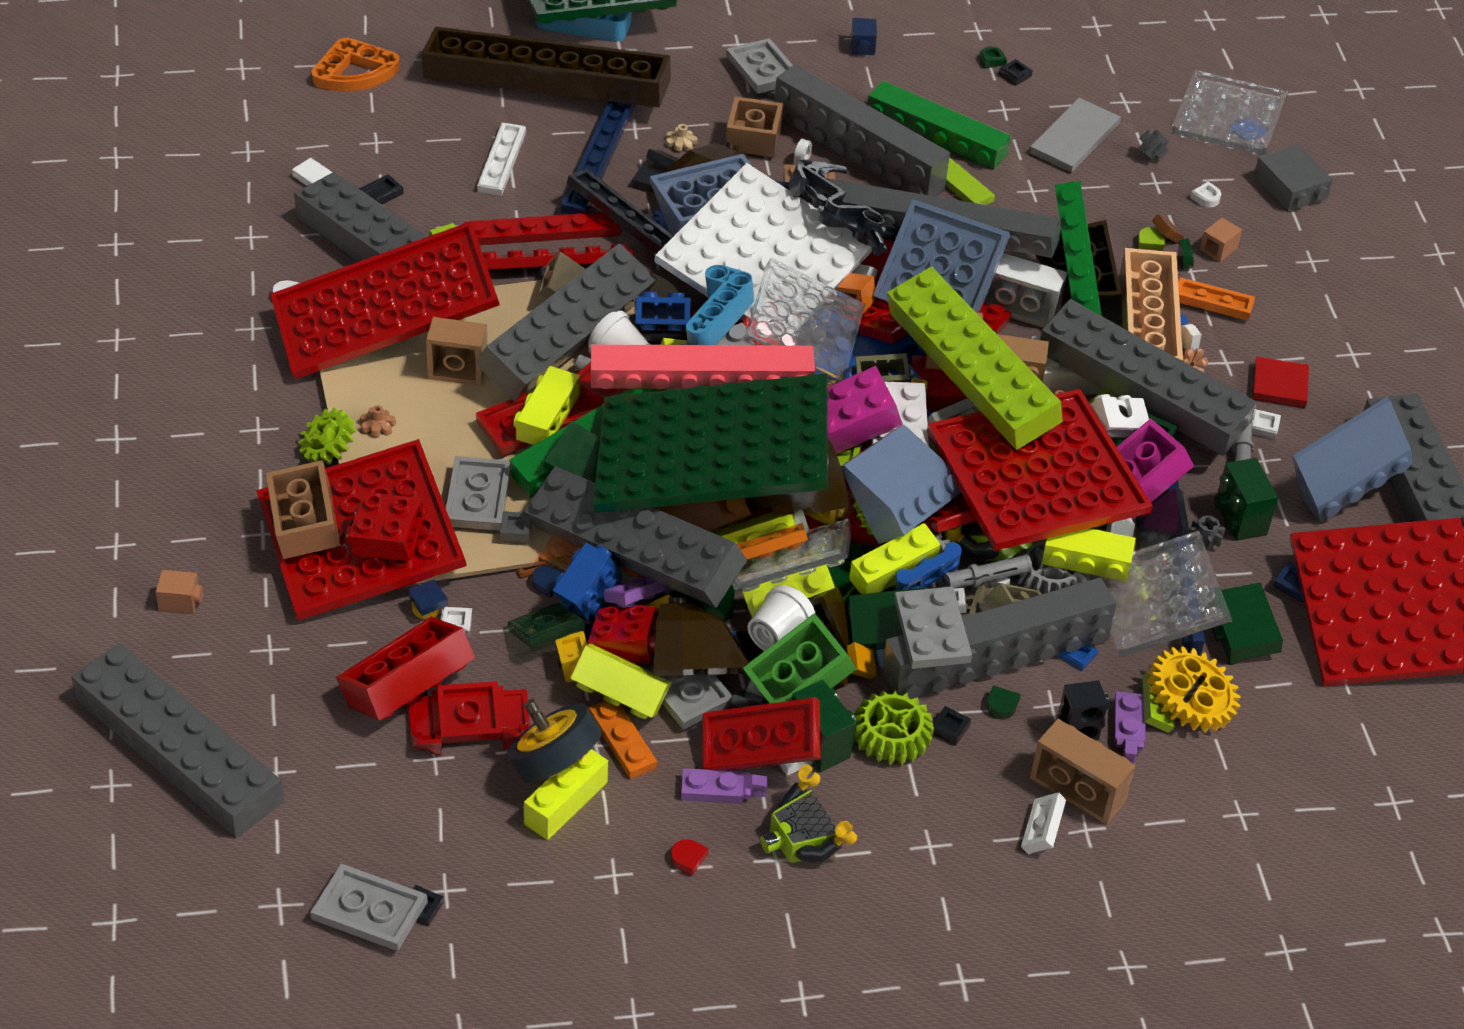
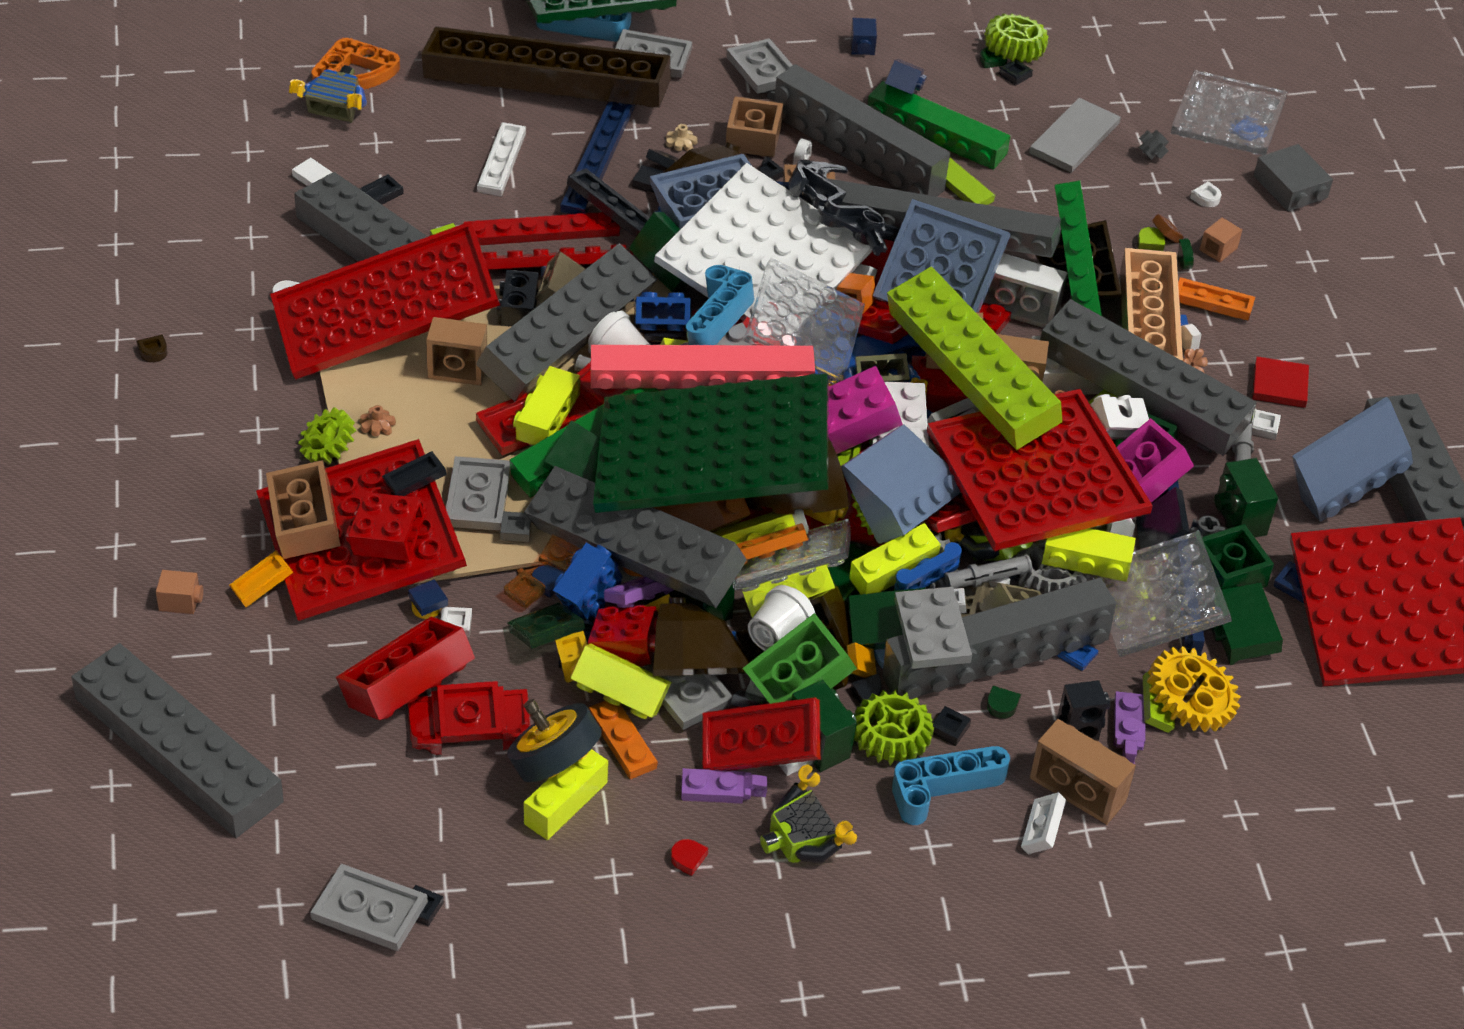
none -> dark brown tile [136,334,168,363]
none -> light orange tile [229,550,293,607]
none -> torso [288,65,367,123]
none -> black tile [382,451,447,496]
none -> black brick [496,270,538,327]
none -> clear orange plate [504,570,545,609]
none -> light grey plate [615,29,692,78]
none -> dark green container [629,212,687,293]
none -> black tile [759,157,784,181]
none -> black tile [851,674,881,704]
none -> dark blue brick [885,59,927,94]
none -> dark azure beam [892,746,1010,825]
none -> lime gear [984,13,1048,63]
none -> dark green brick [1191,524,1274,591]

